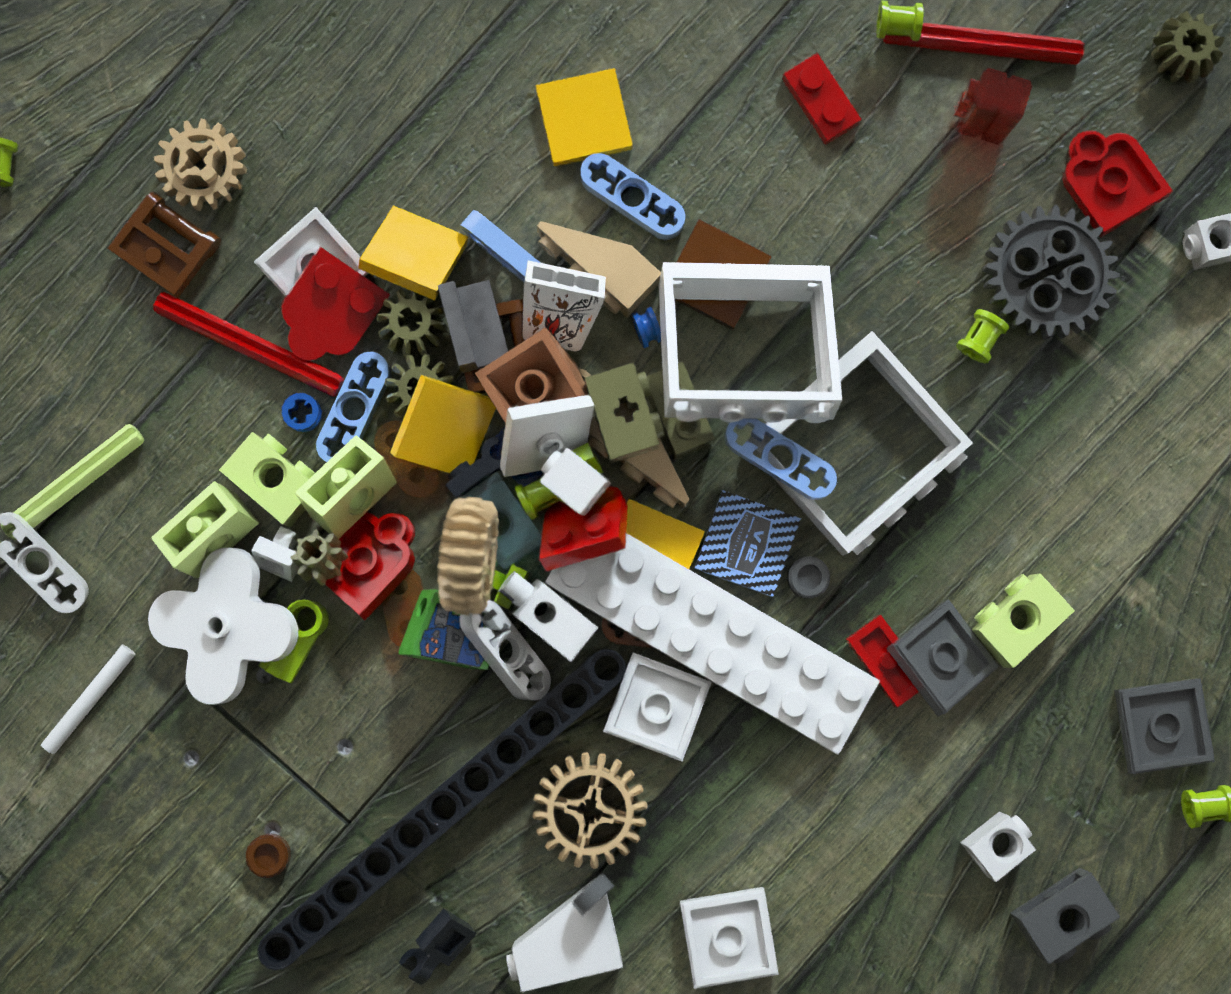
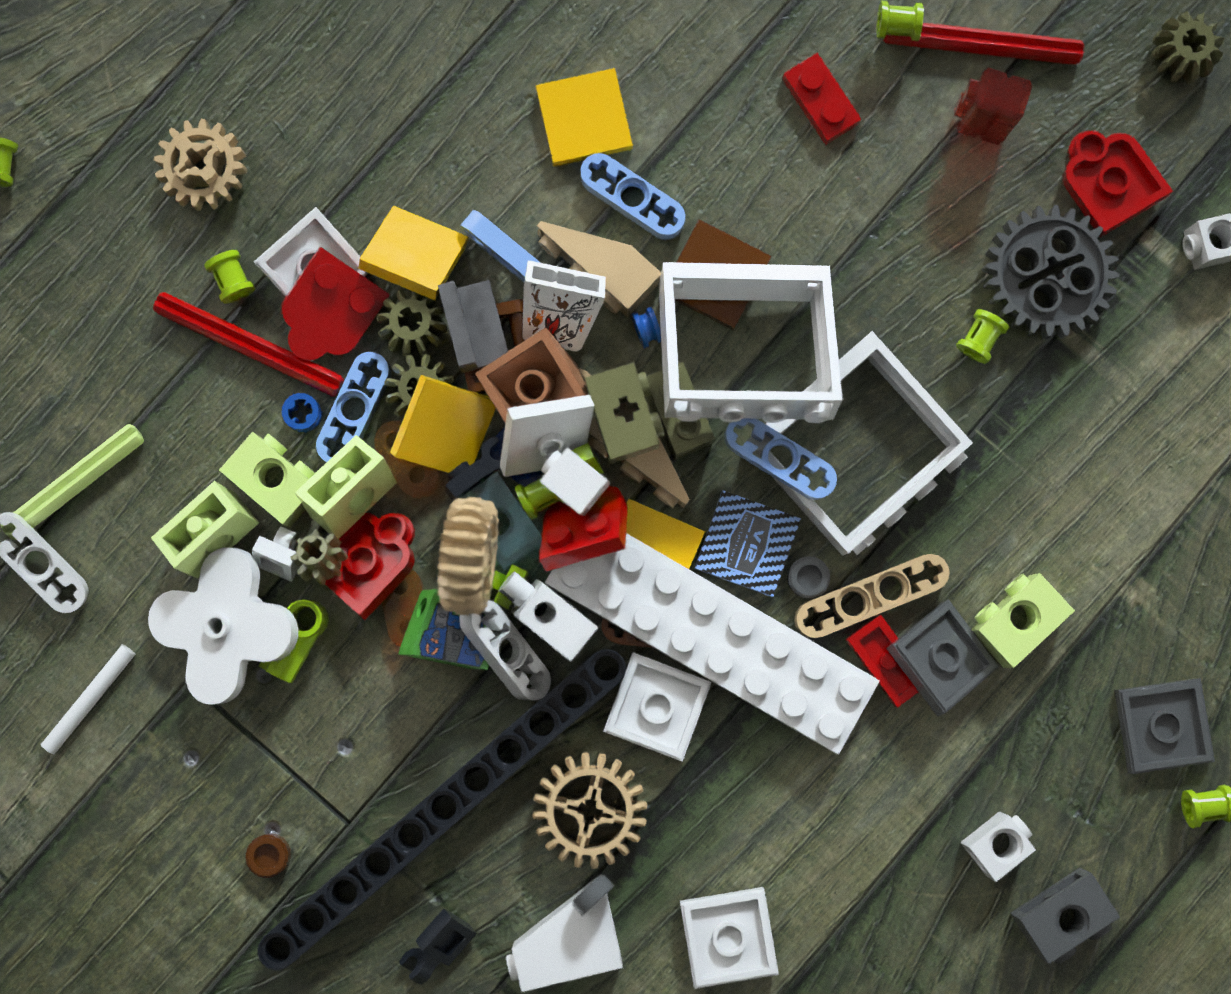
reddish brown plate [107,192,221,298] -> none
none -> lime bush [204,250,256,304]
none -> tan beam [794,554,950,638]

